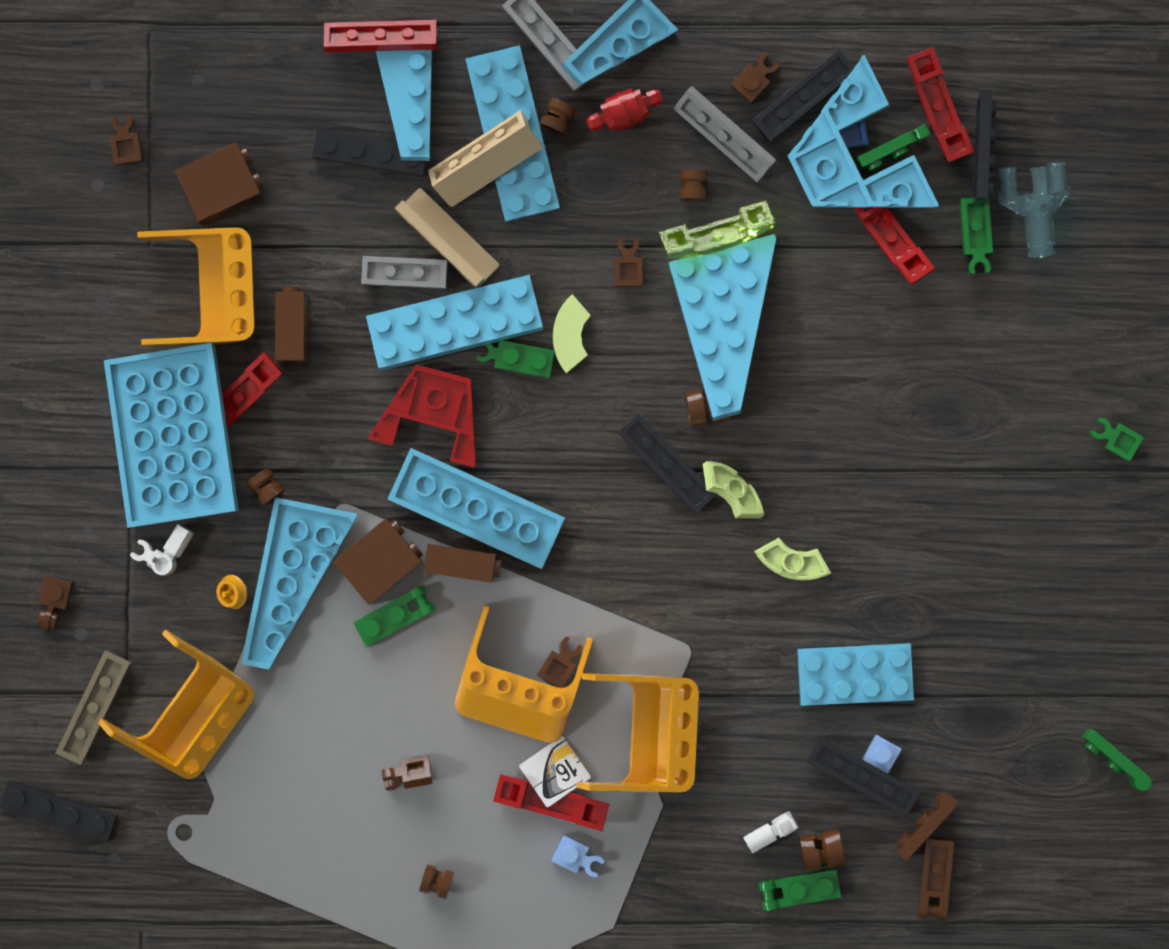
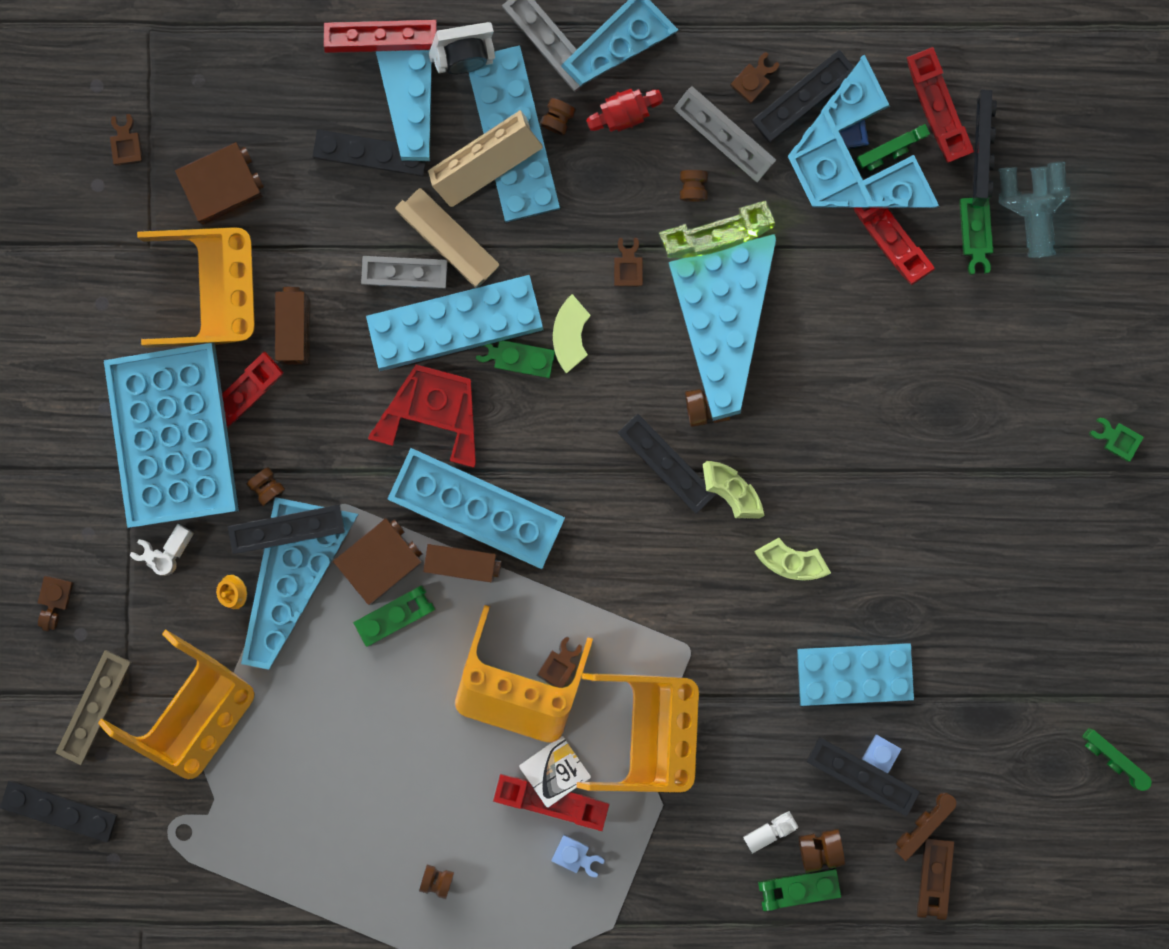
reddish brown plate [382,755,433,791] -> none
none -> black plate [227,505,346,554]
none -> piece [429,22,495,75]

